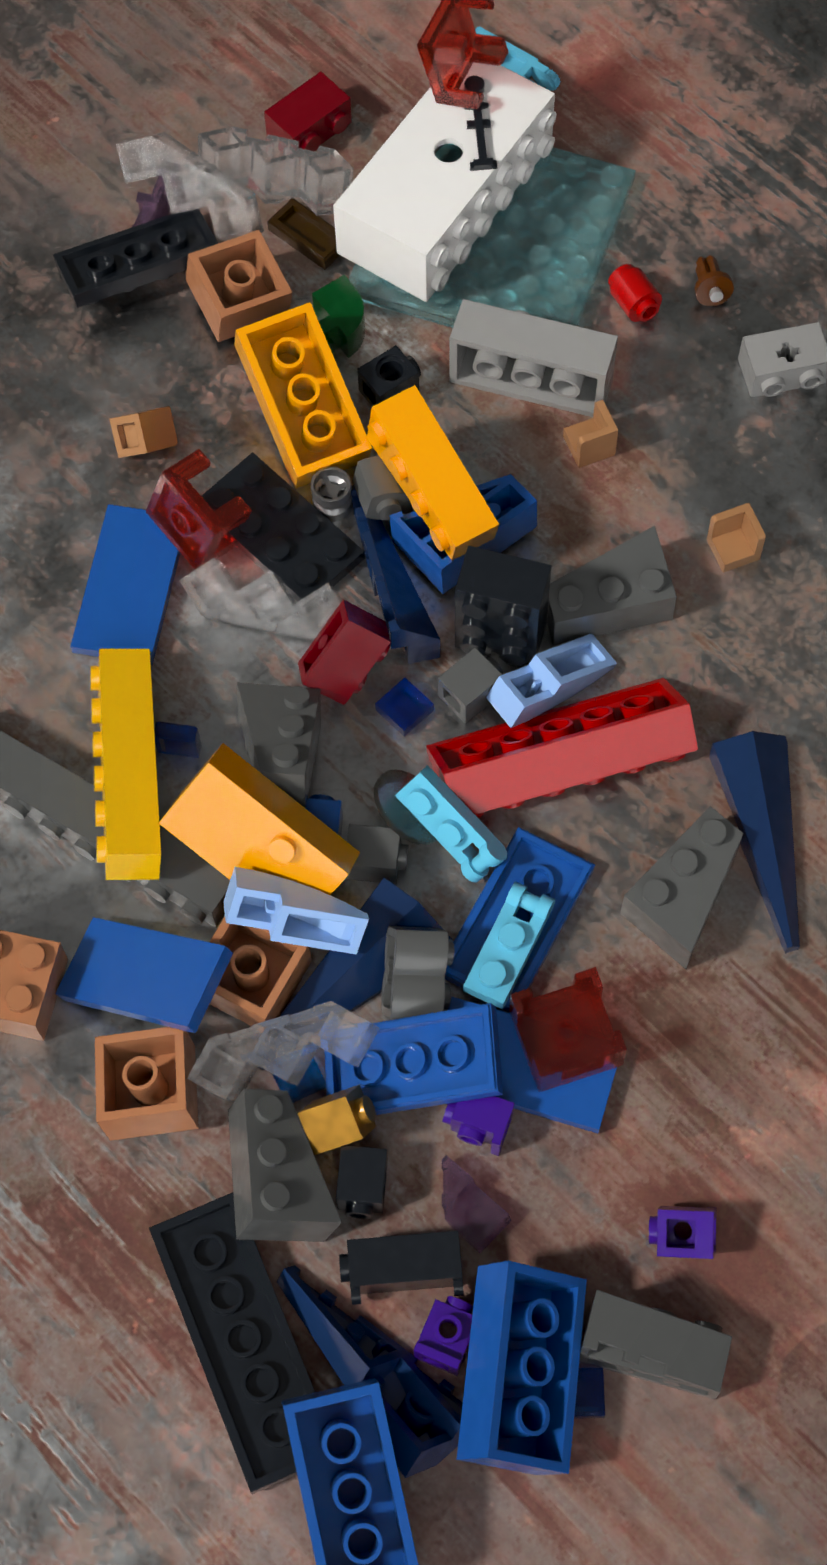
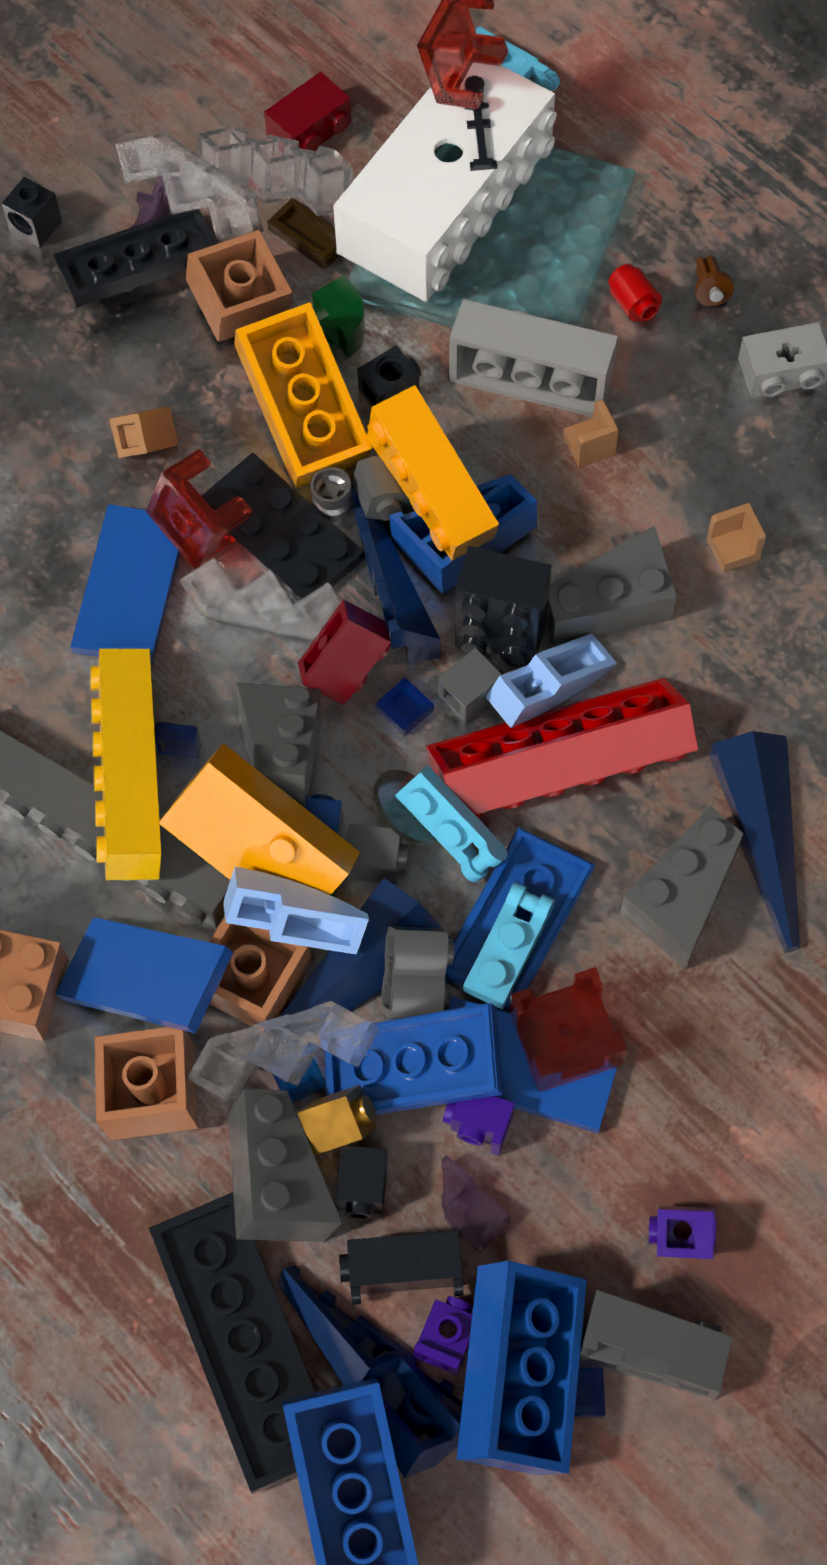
none -> black brick [1,177,62,248]

